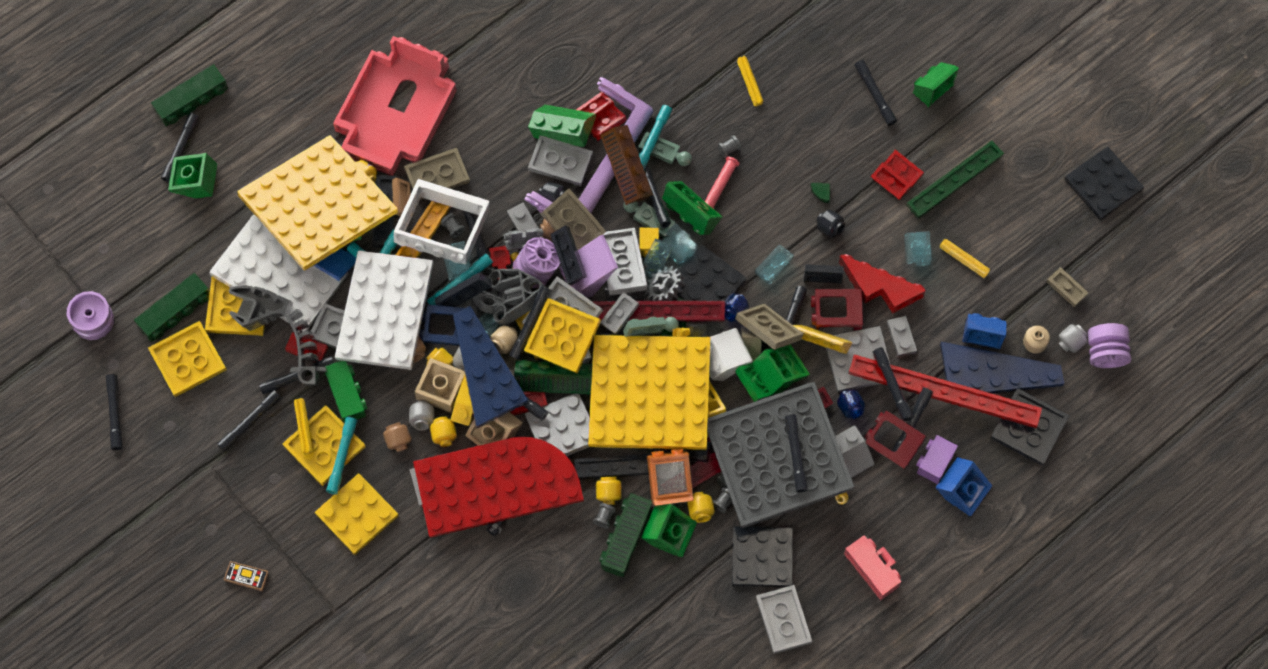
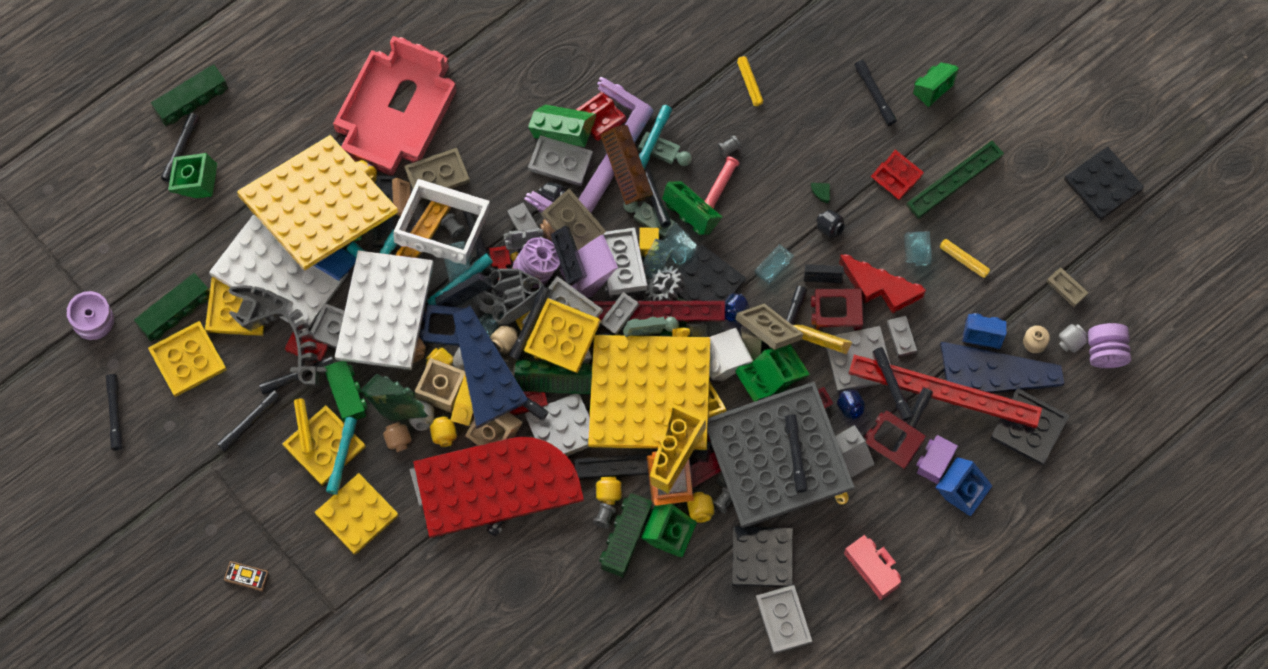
none -> clear green slope [361,374,428,421]
none -> yellow wedge [650,402,706,494]

